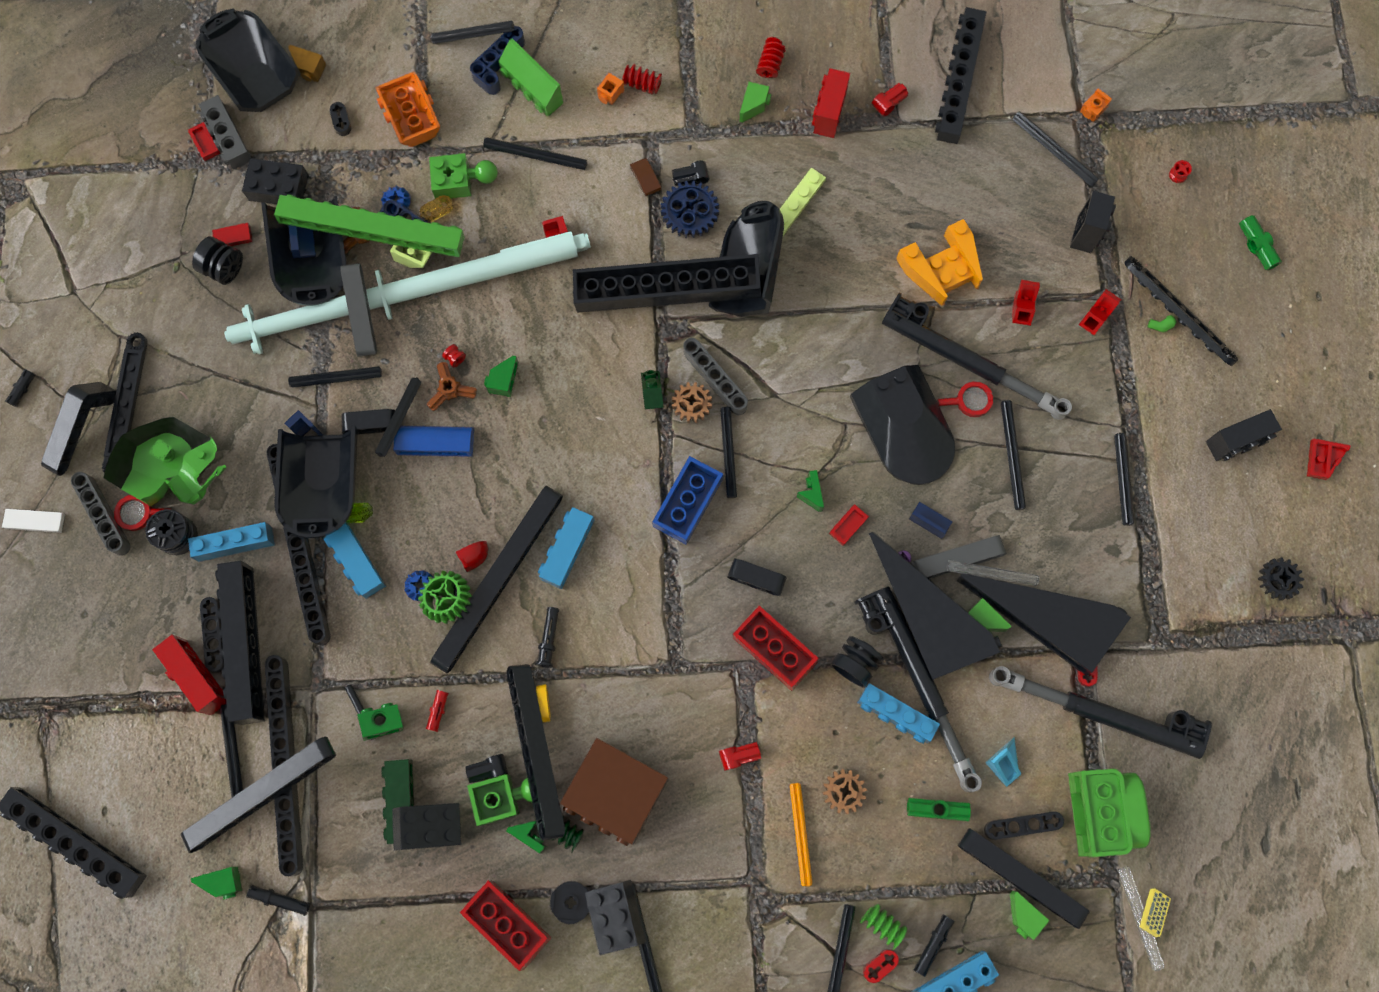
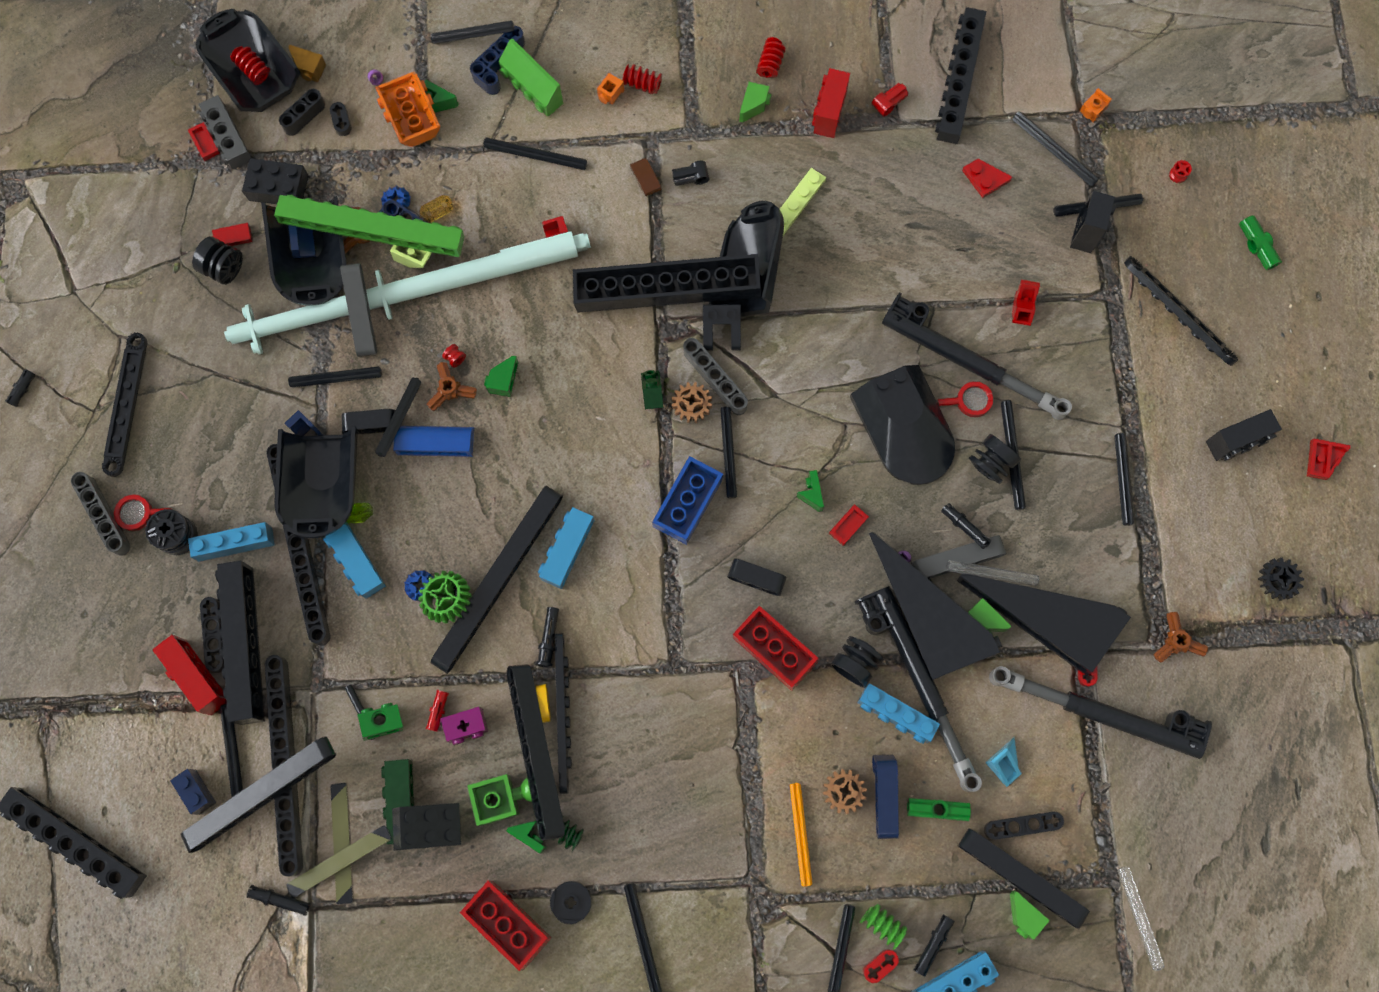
white tile [2,509,65,533] -> none
black beam [41,382,116,476] -> none
bright green piece [103,417,226,507] -> none
green slope [191,867,242,900] -> none
bright green brick [429,153,498,200] -> none
red brick [456,541,488,572] -> none
black piece [465,754,508,783] -> none
reddish brown brick [560,738,669,846] -> none
black brick [585,880,646,955] -> none
dark blue gear [661,181,719,238] -> none
red piece [719,742,761,771] -> none
light orange wedge [896,219,983,306] -> none
dark blue panel [909,502,952,539] -> none
bright green brick [1068,769,1151,857] -> none
red brick [1079,289,1122,335] -> none
light yellow tile [1139,888,1171,937] -> none
bright green arm [1147,315,1176,332] -> none
none -> dark blue brick [170,768,216,815]
none -> red piece [230,46,271,85]
none -> black beam [279,89,325,136]
none -> olive sticker [286,825,391,898]
none -> olive sticker [331,783,353,904]
none -> medium lavender hinge [368,69,383,85]
none -> green slope [424,80,459,113]
none -> magenta brick [440,707,488,745]
none -> black plate [555,633,572,794]
none -> black brick [703,304,741,351]
none -> dark blue beam [872,755,899,839]
none -> black pin [941,503,991,549]
none -> red wing [962,159,1012,198]
none -> black wheel [968,434,1021,485]
none -> black axle [1053,193,1144,217]
none -> dark orange bush [1154,612,1208,663]

